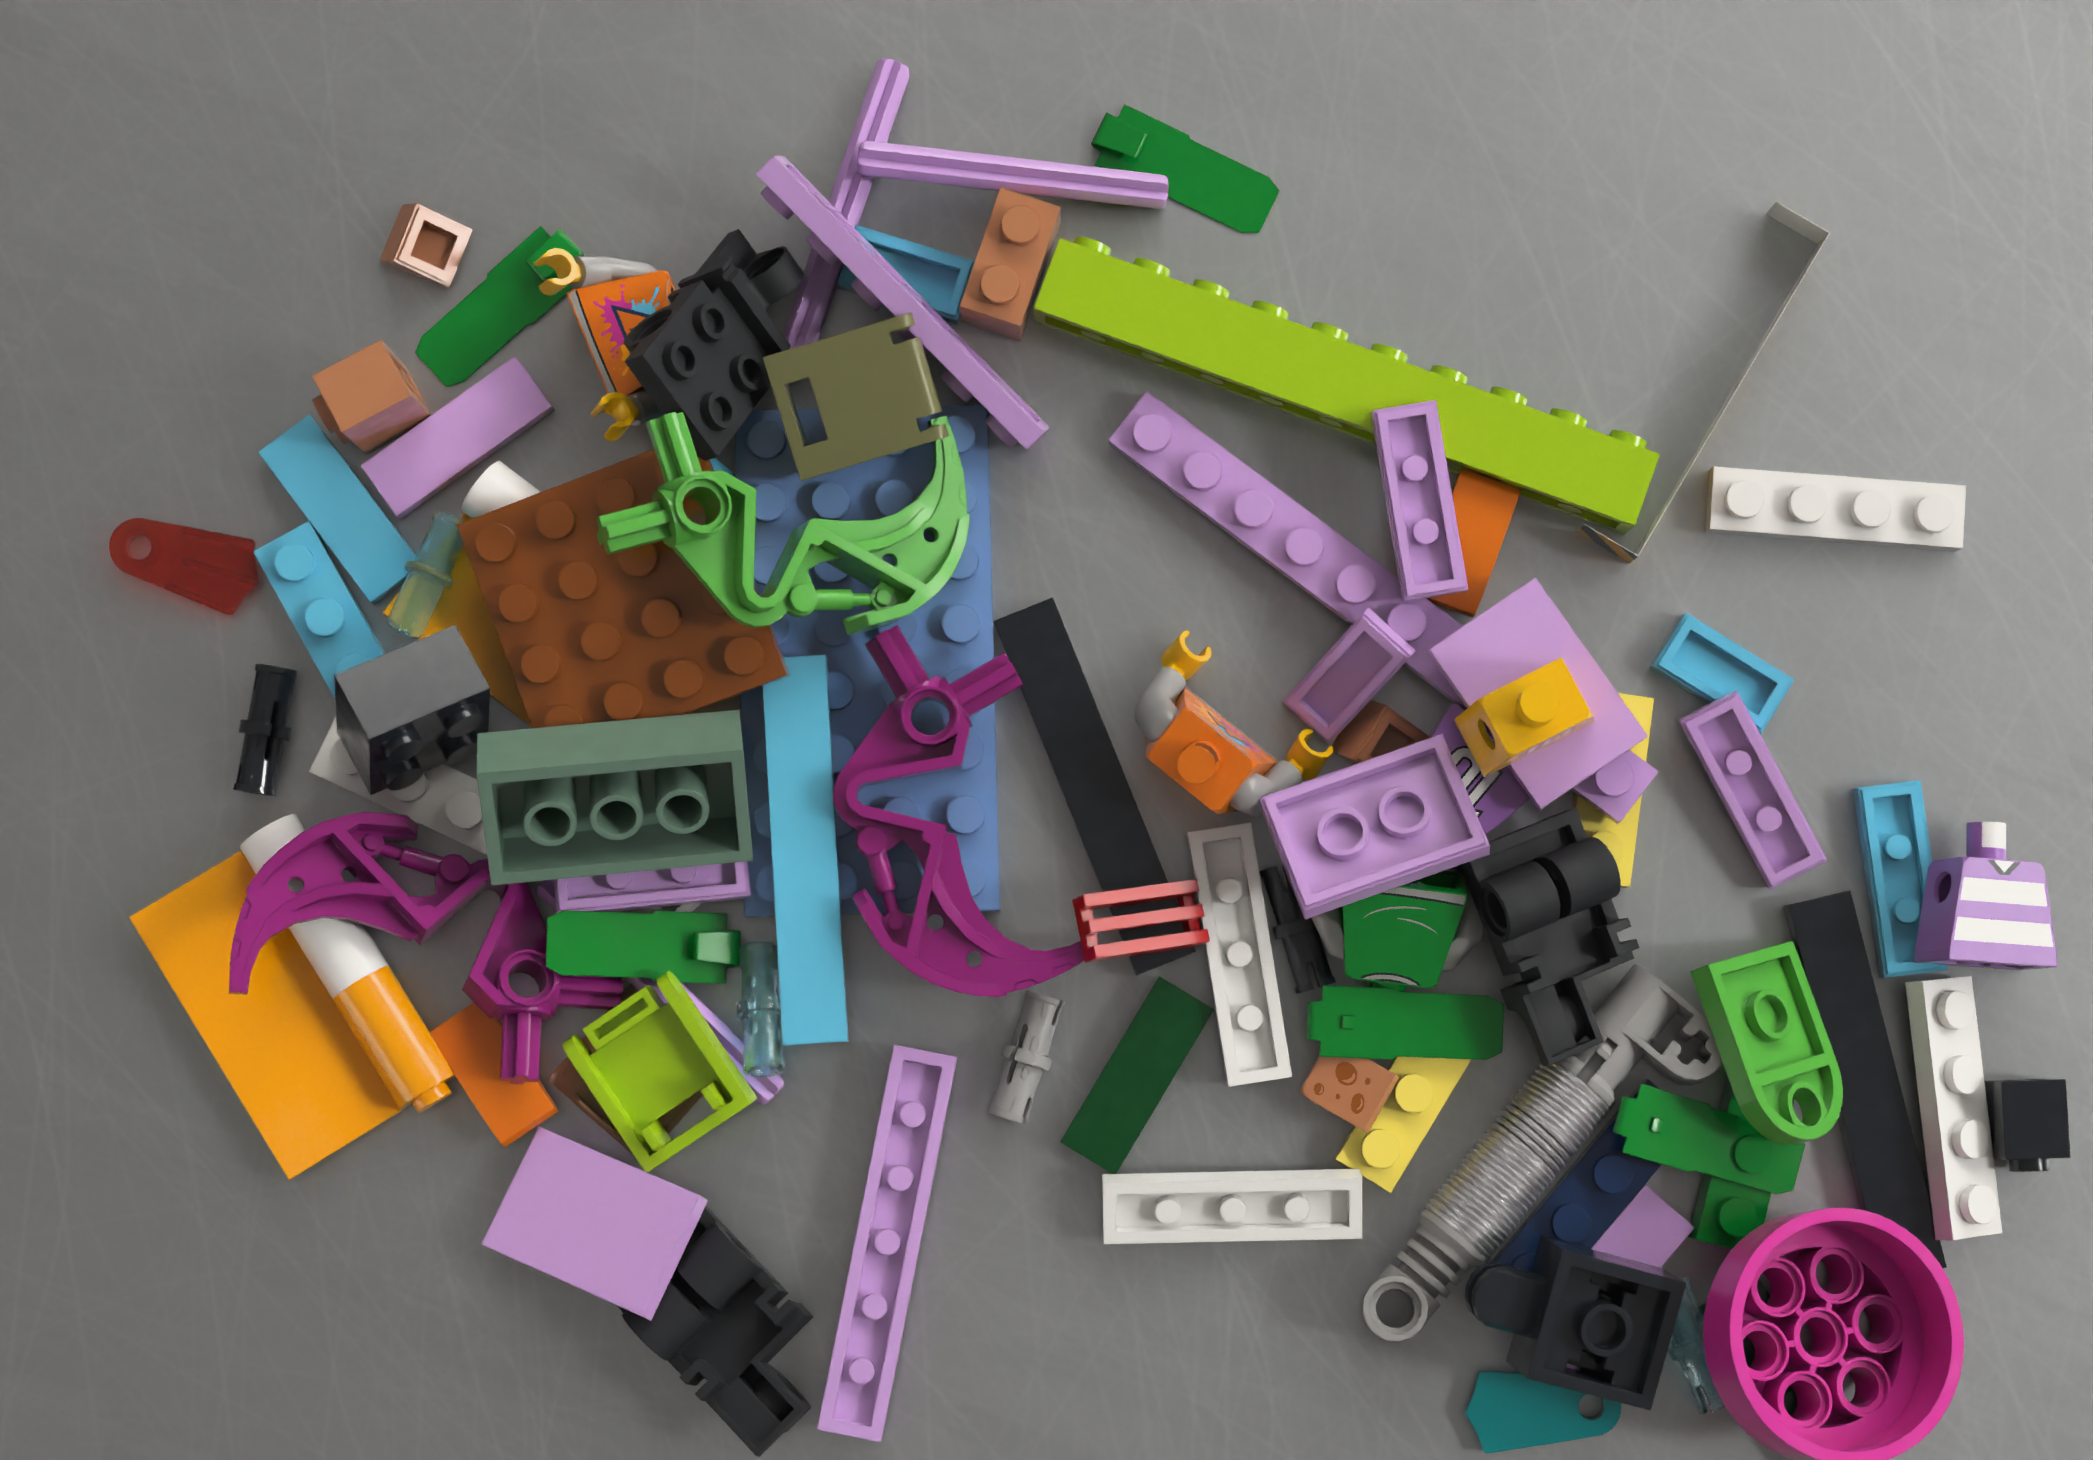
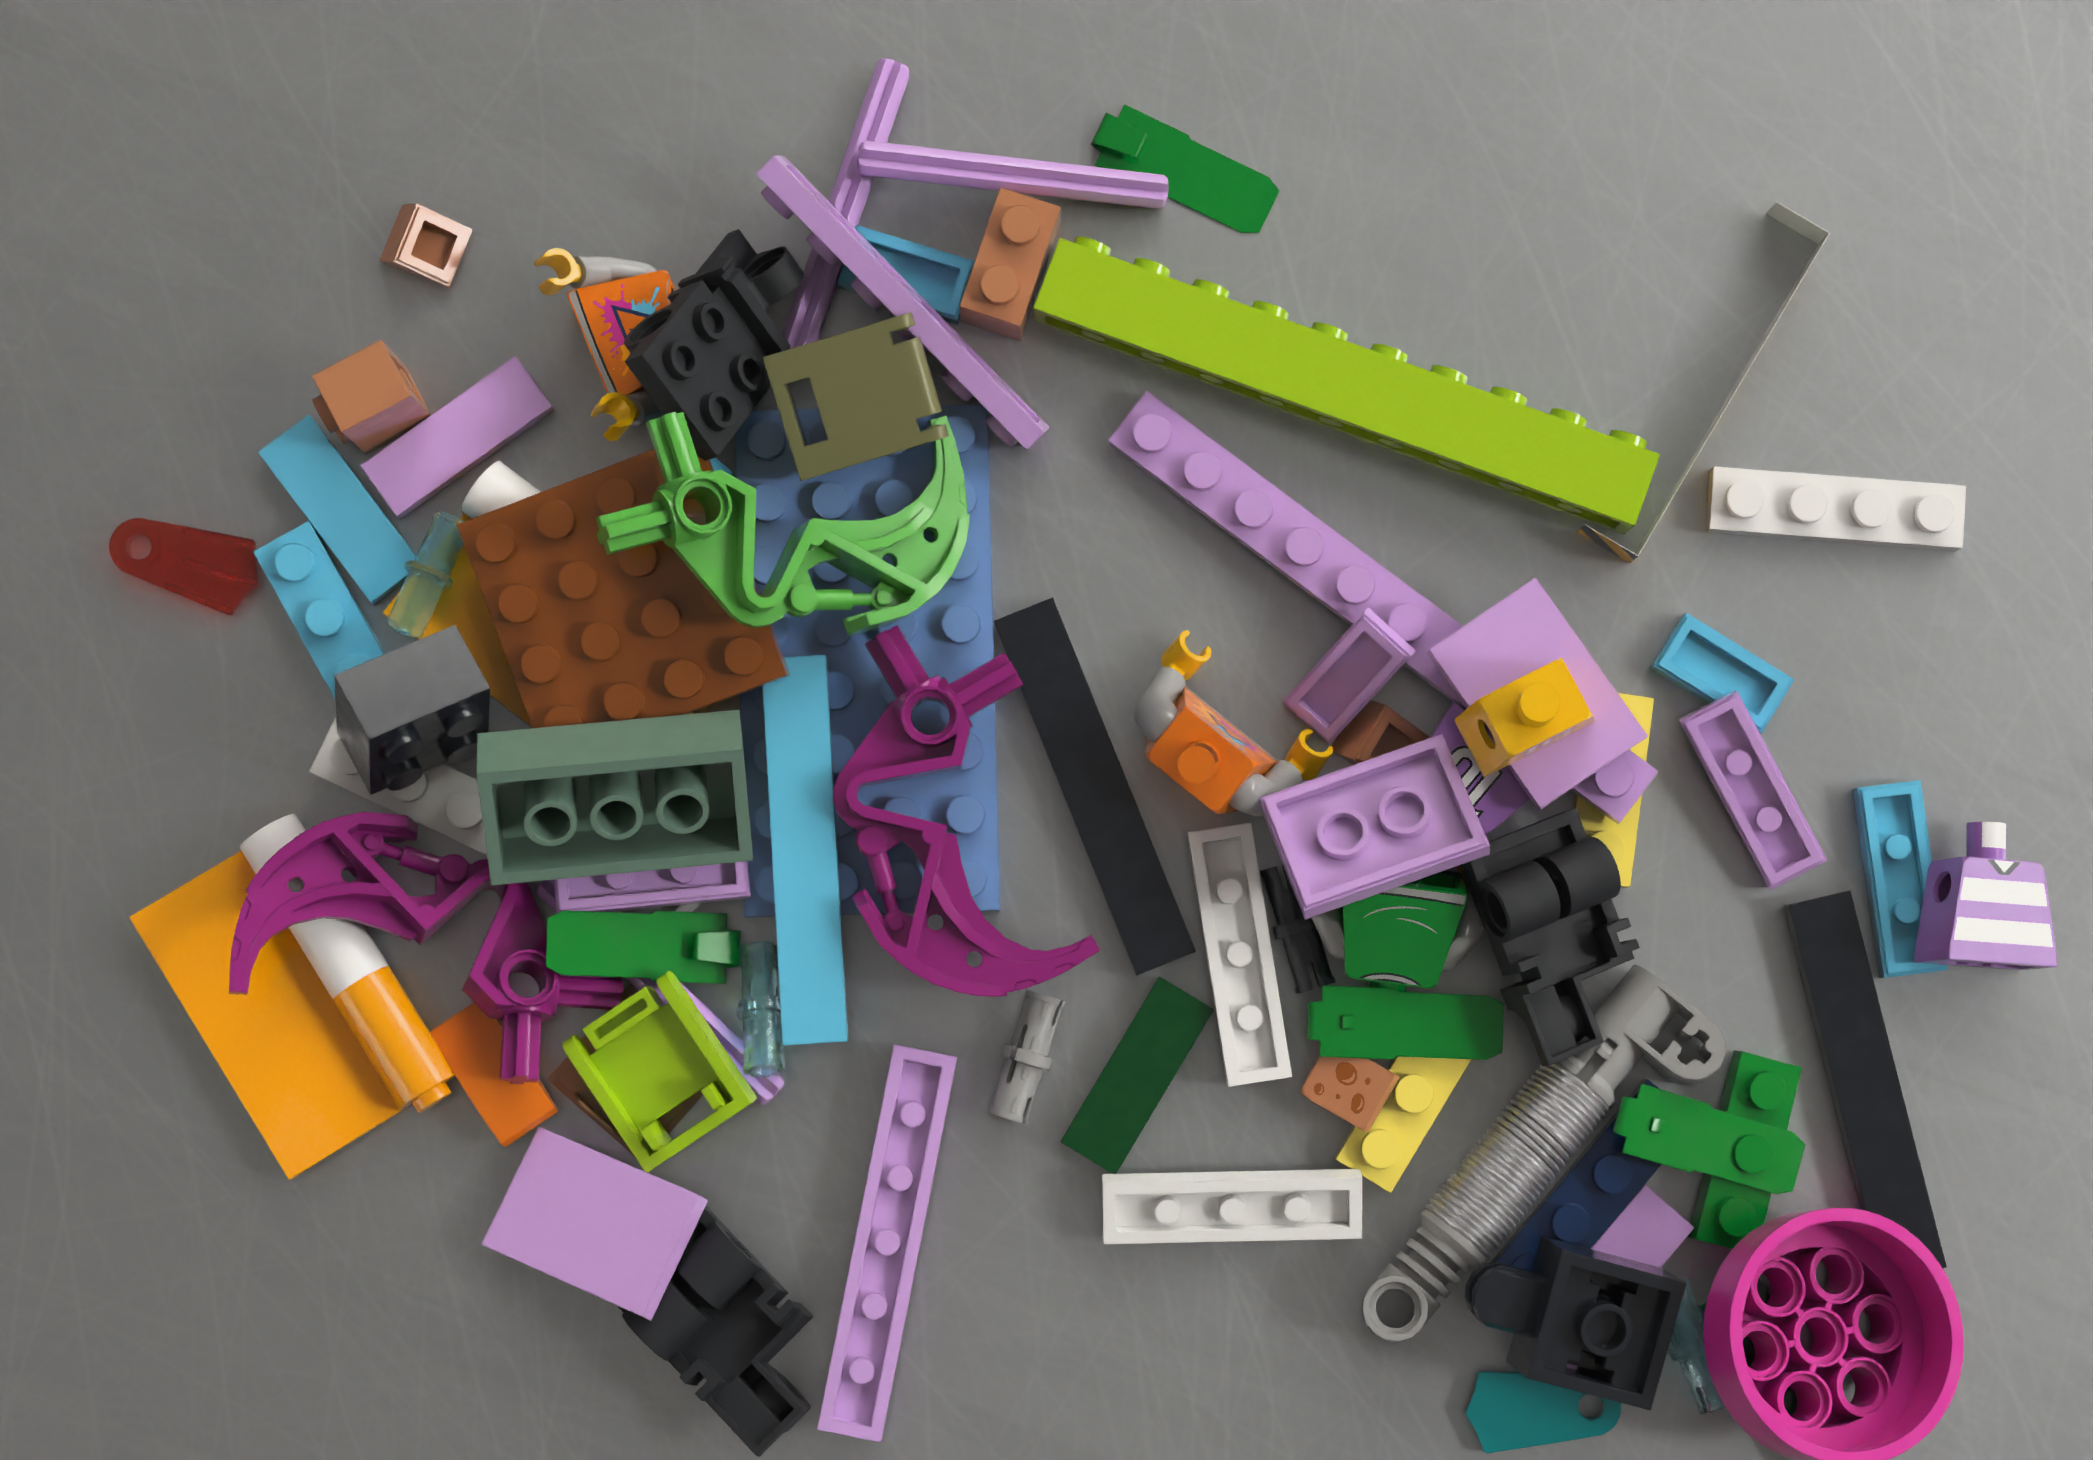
black pin [233,664,297,797] -> none
green piece [415,226,584,387] -> none
tile [1072,879,1210,963] -> none
lavender tile [1371,400,1468,602] -> none
orange slope [1426,468,1521,618] -> none
bright green tile [1690,941,1843,1145] -> none
white plate [1905,976,2002,1240] -> none
black brick [1984,1079,2070,1172] -> none

